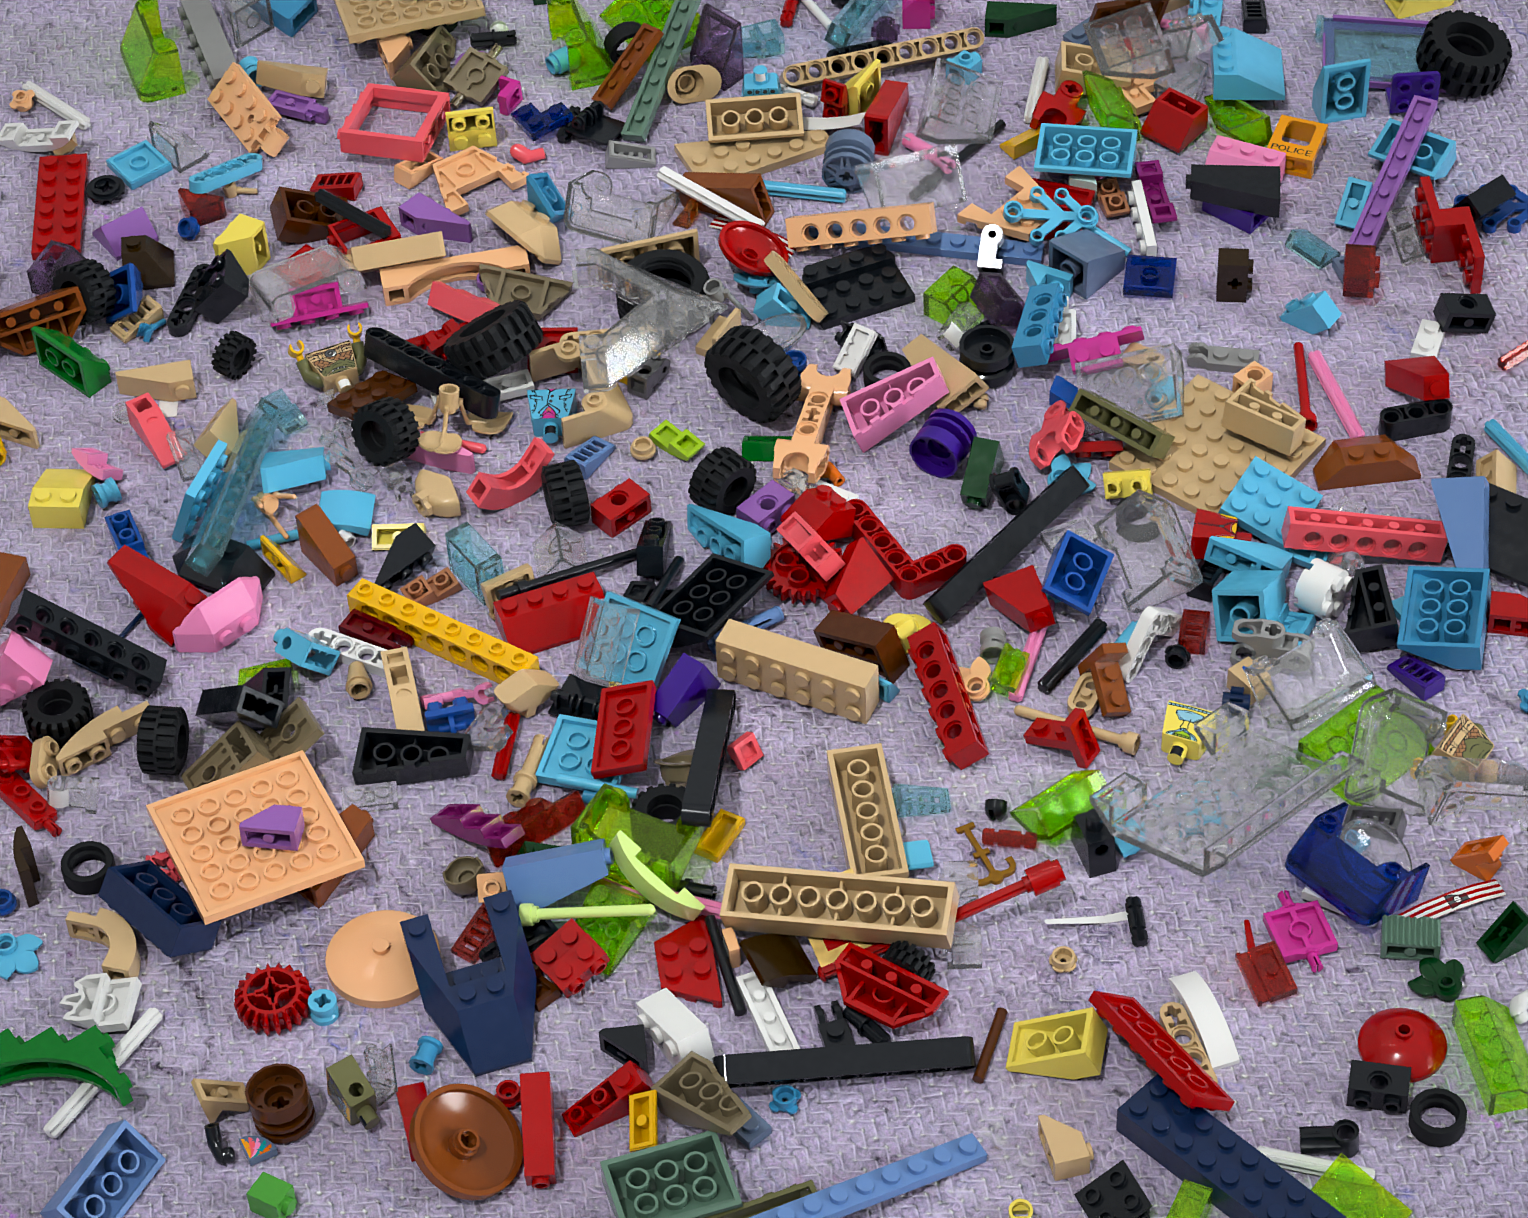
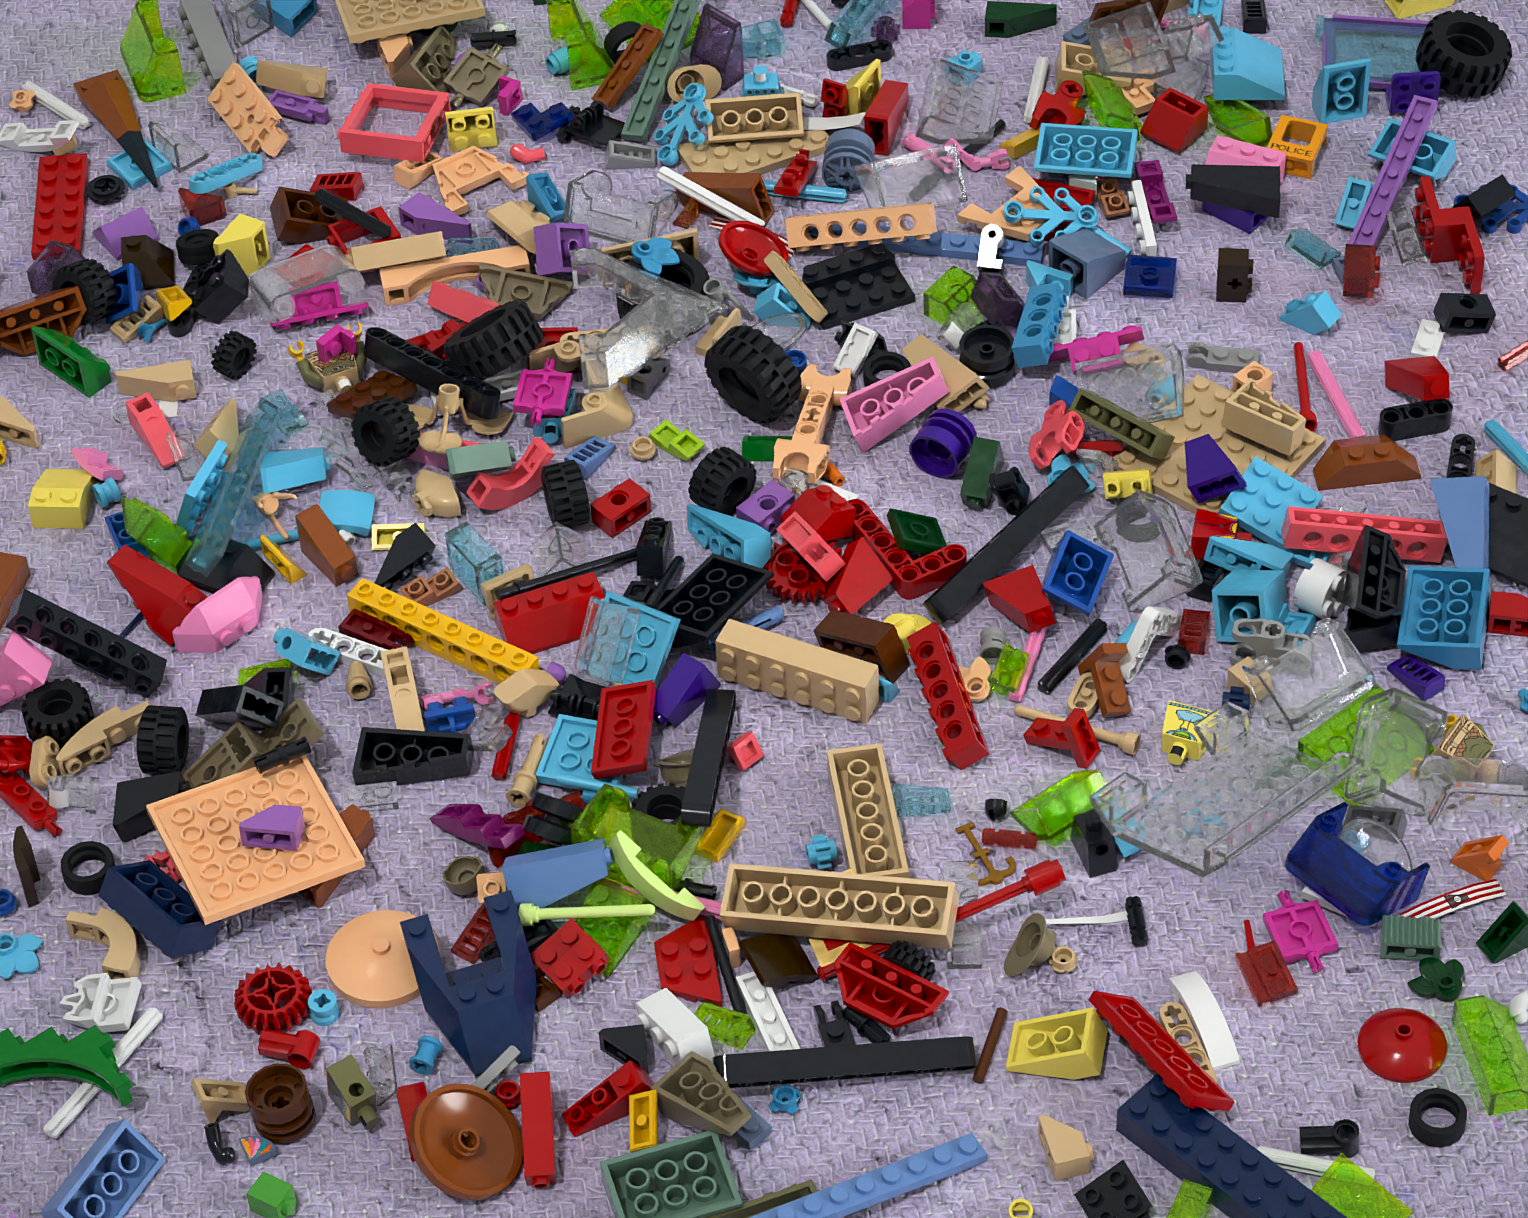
tan beam [780,27,984,89] -> none
medium azure slope [903,840,934,870] -> none
black brick [1346,1059,1411,1114] -> none
none -> dark orange plate [73,70,158,188]
none -> black slope [113,771,192,842]
none -> clear neon green slope [121,496,193,568]
none -> yellow slope [155,285,192,321]
none -> black tyre [176,229,219,265]
none -> black pin [253,736,311,774]
none -> red piece [258,1029,321,1069]
none -> dark pink bracket [316,324,357,363]
none -> clear light blue slope [446,237,499,257]
none -> sand green slope [446,440,516,481]
none -> light grey hinge [472,1045,520,1093]
none -> dark pink plate [513,358,573,426]
none -> black wheel [522,791,593,846]
none -> medium lavender slope [533,223,592,277]
none -> medium lavender hinge [546,662,566,684]
none -> dark azure plate [631,237,680,275]
none -> medium azure plant [654,83,714,166]
none -> clear neon green slope [694,1002,755,1050]
none -> red plate [774,149,817,197]
none -> medium azure gear [805,834,838,870]
none -> dark green plate [886,508,947,554]
none -> bright pink piece [945,138,1009,171]
none -> dark tan piece [1004,913,1057,977]
none -> clear slope [1076,449,1119,478]
none -> dark purple slope [1185,434,1247,503]
none -> black wedge [1343,525,1406,619]

